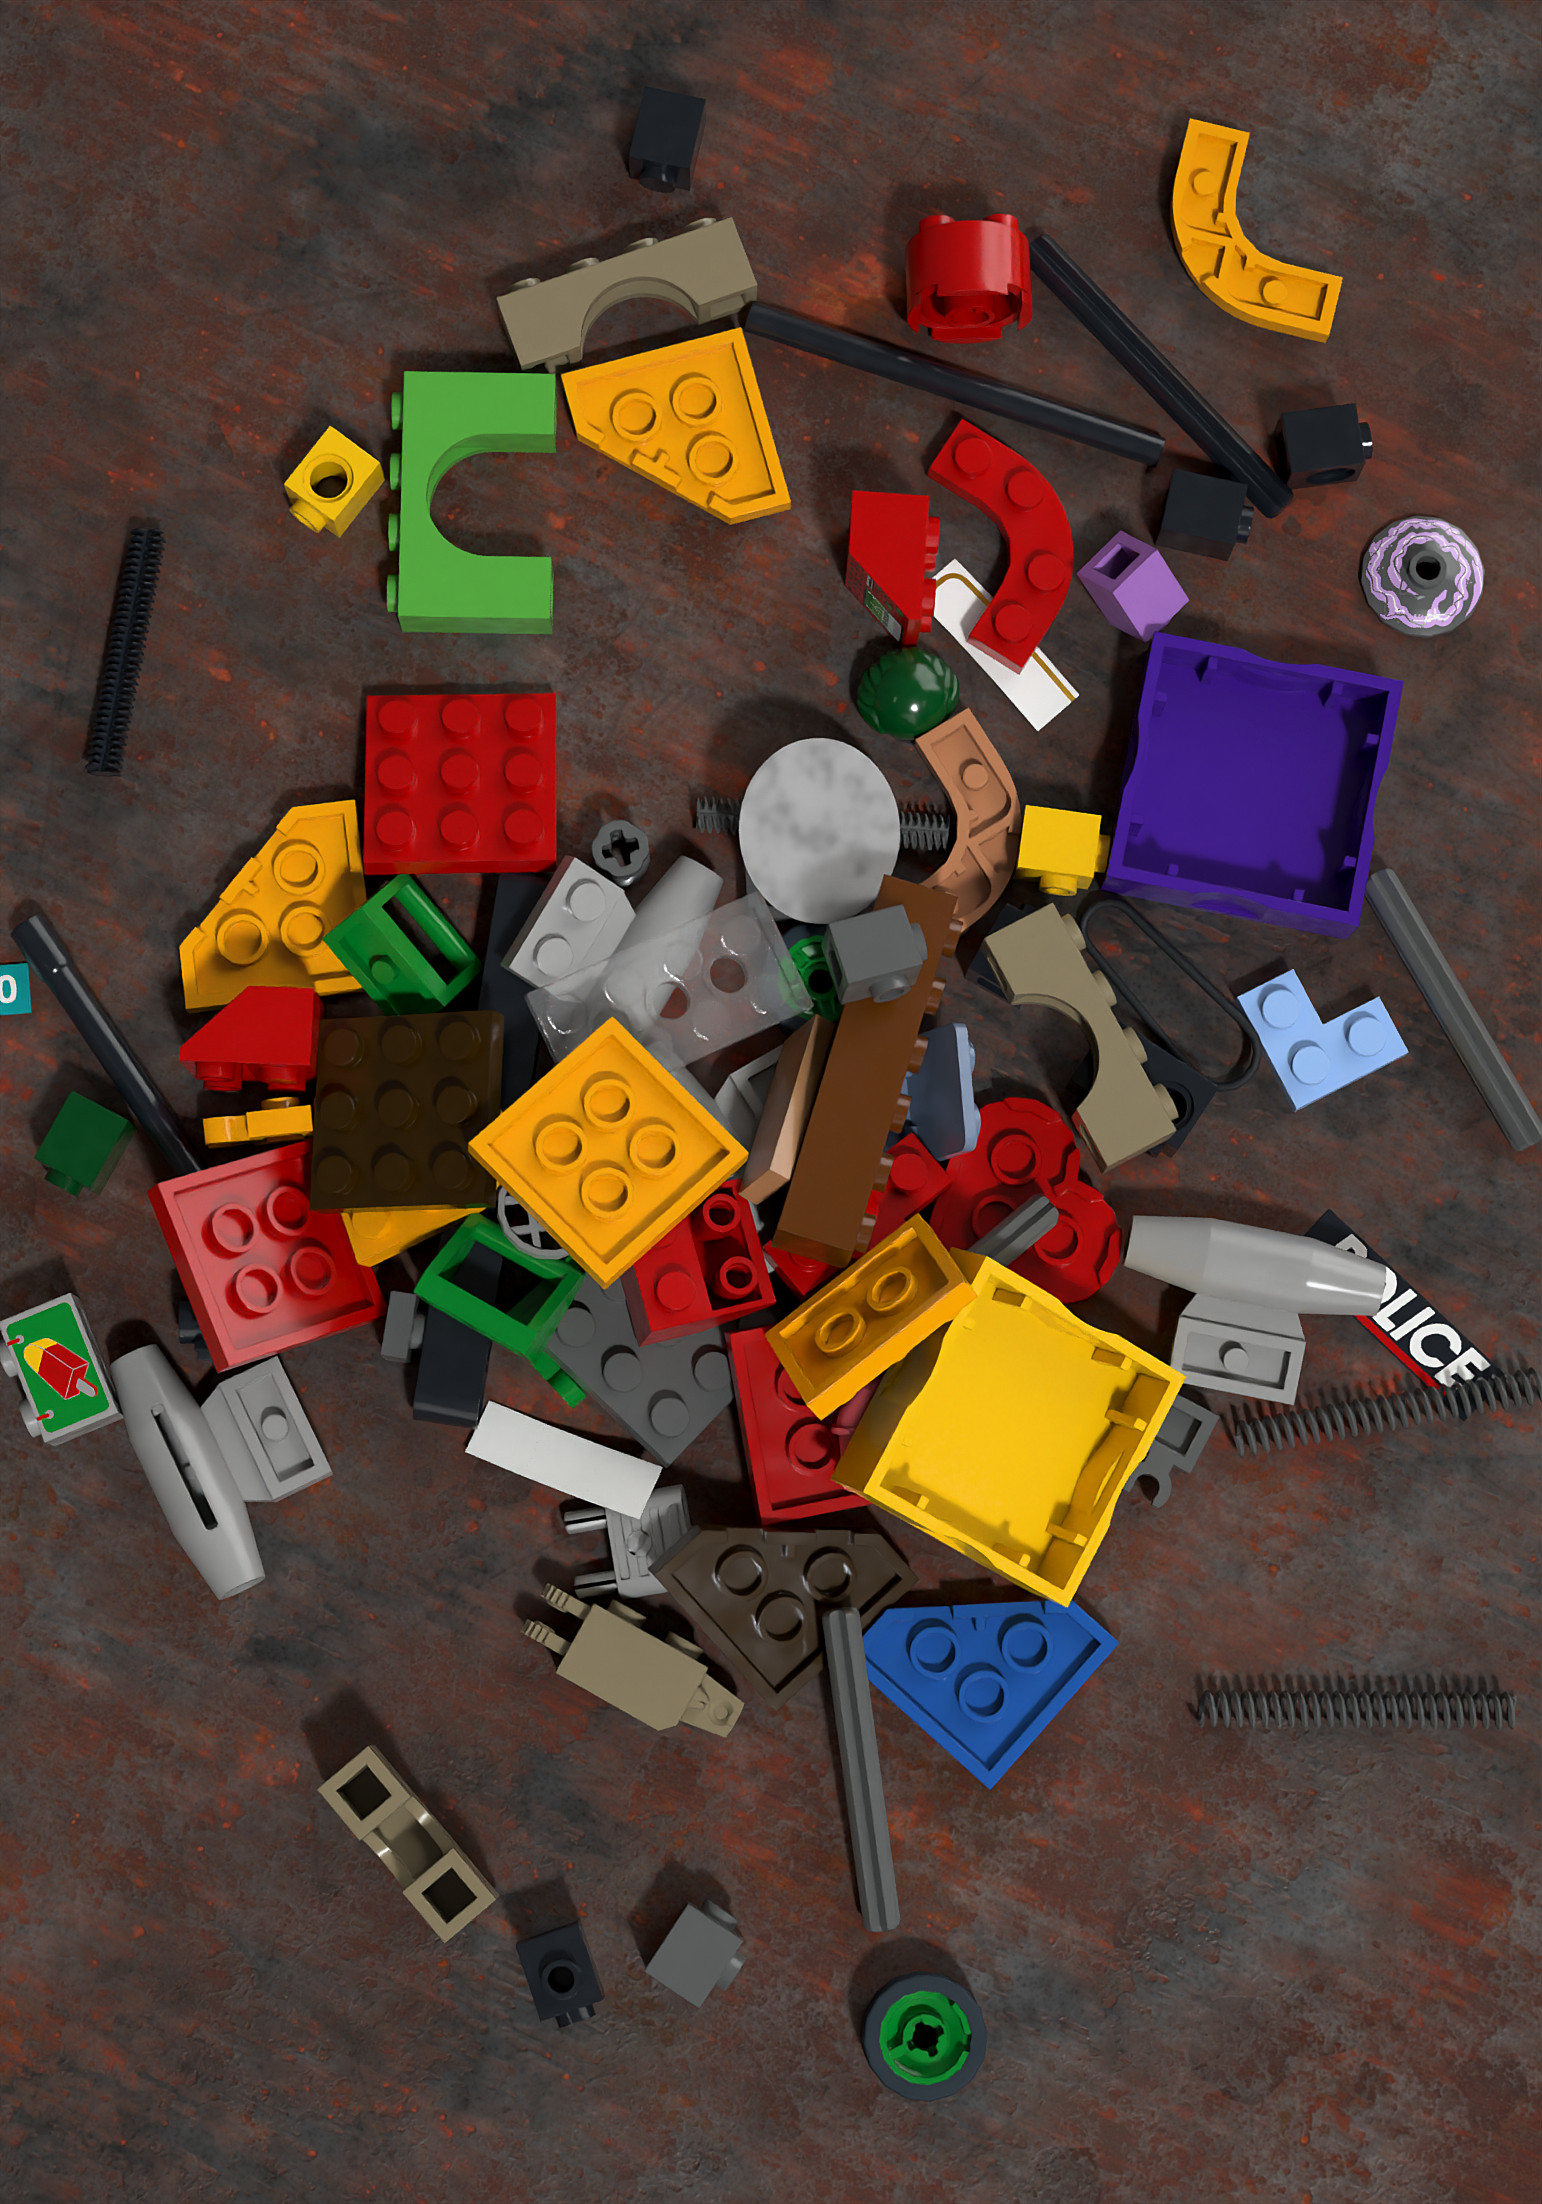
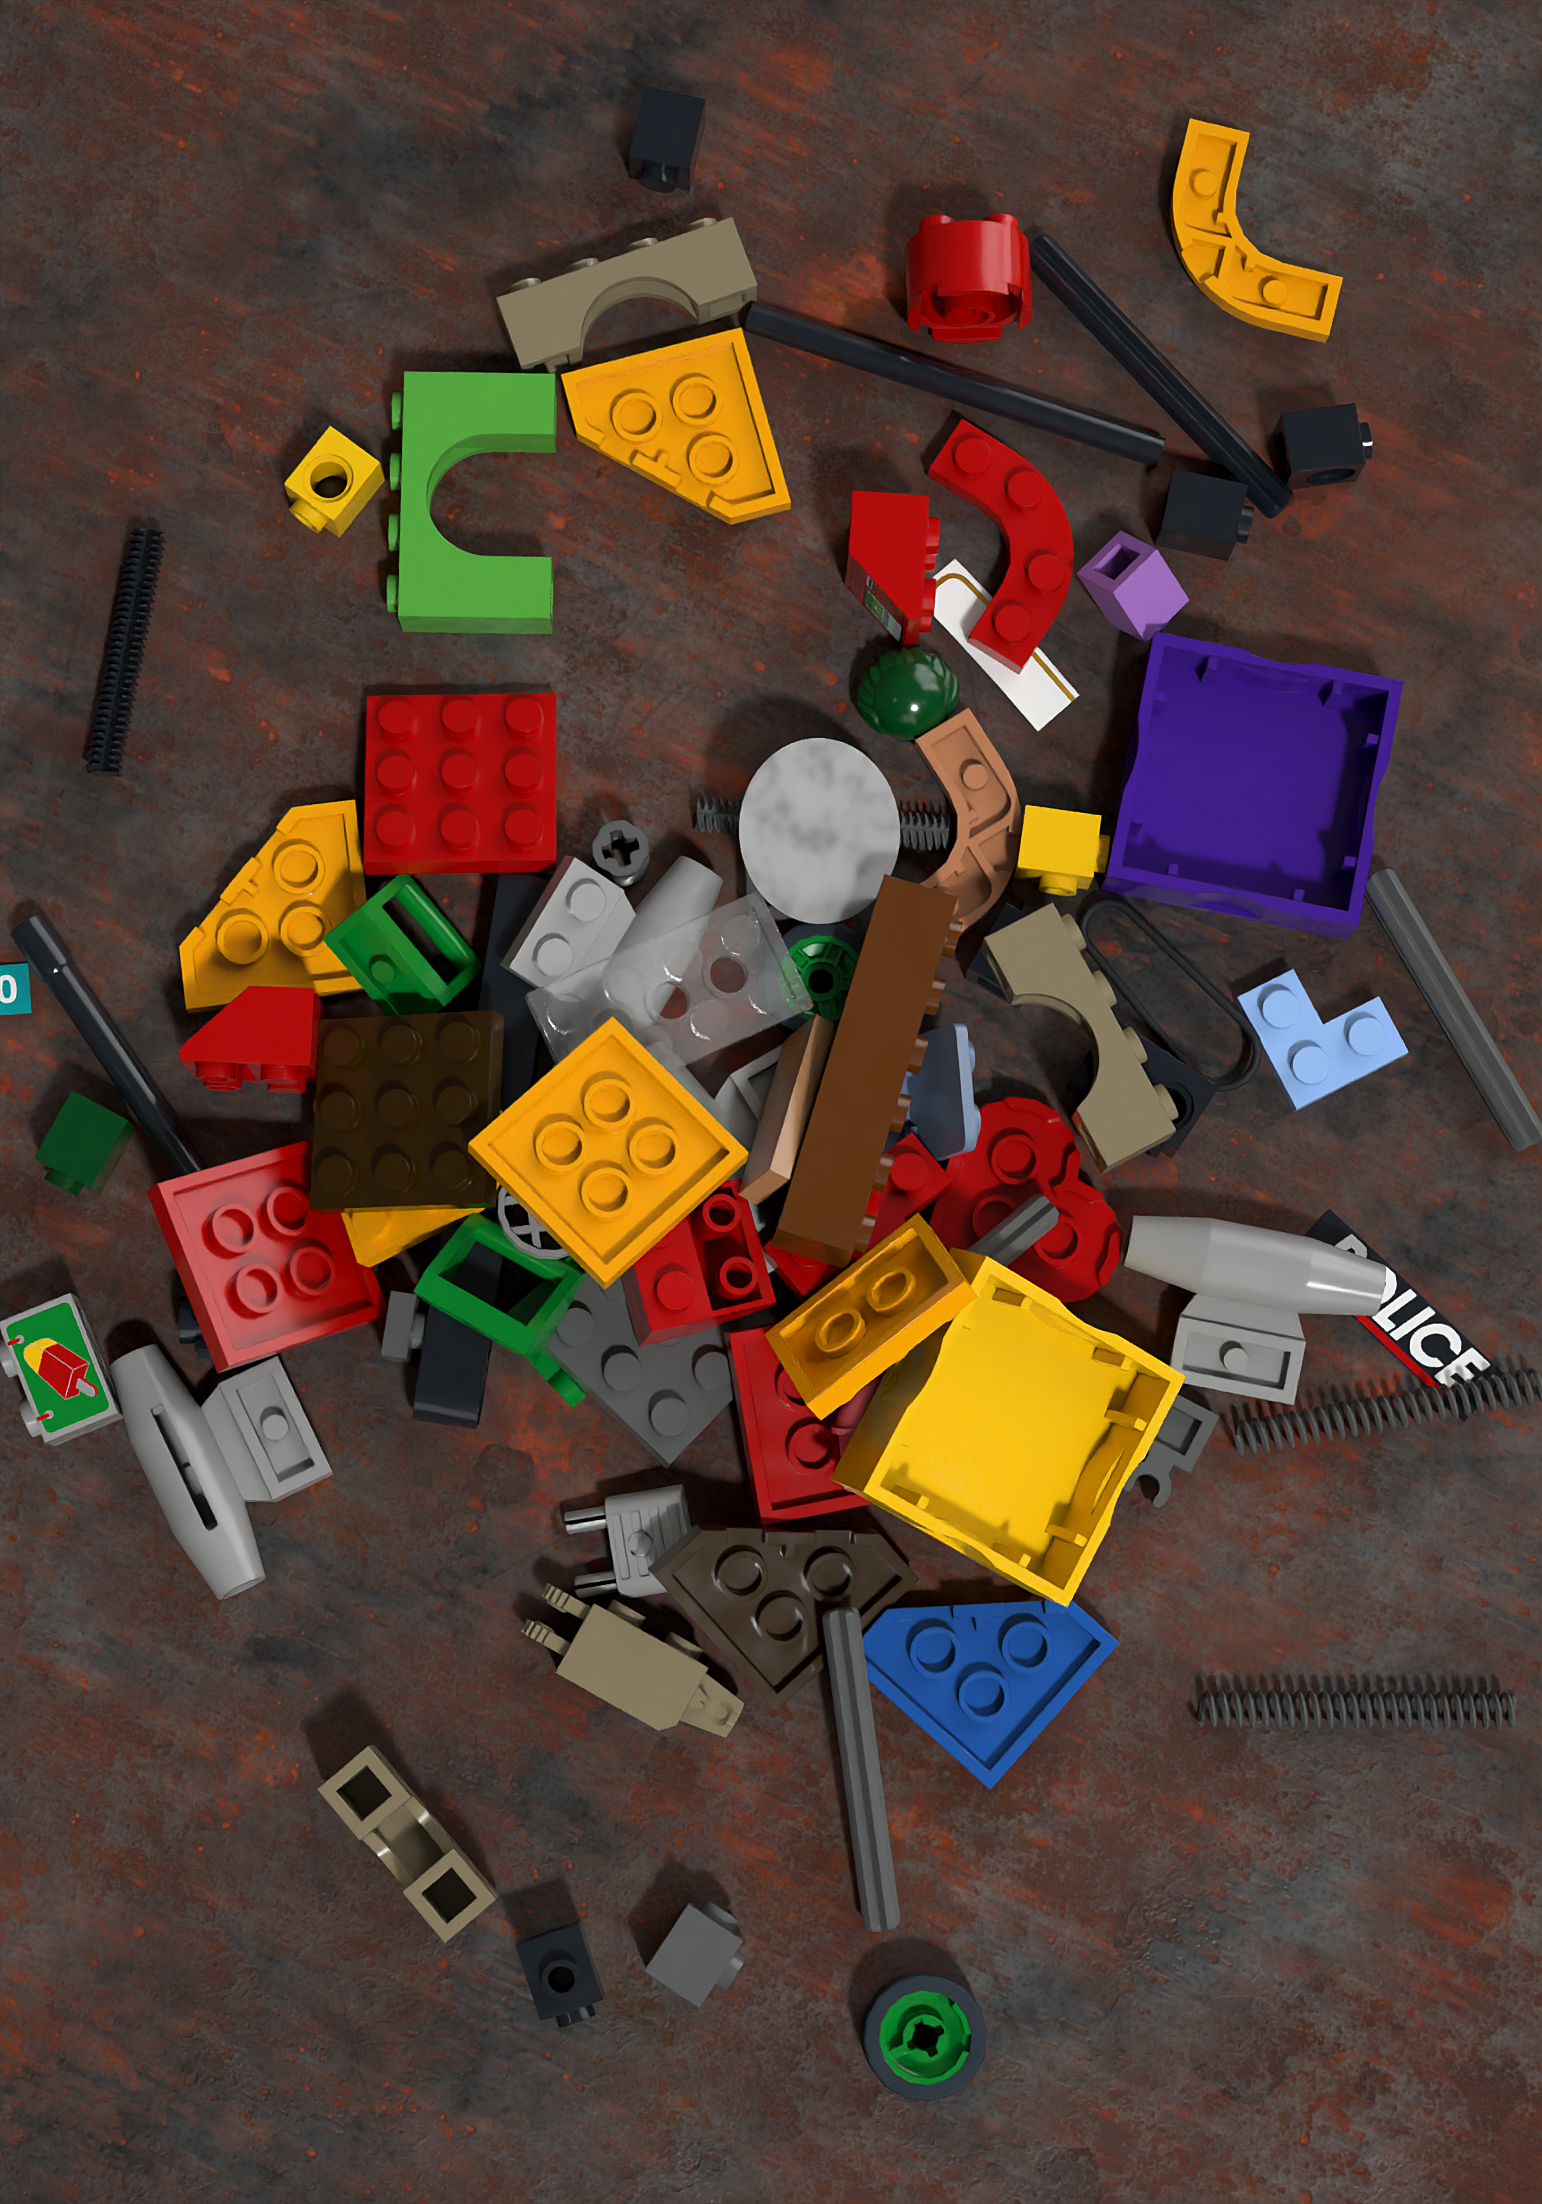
light orange plate [203,1097,315,1149] -> none
white sticker [465,1400,663,1519] -> none
dark grey brick [821,904,928,1005] -> none
dish [1360,516,1485,638] -> none

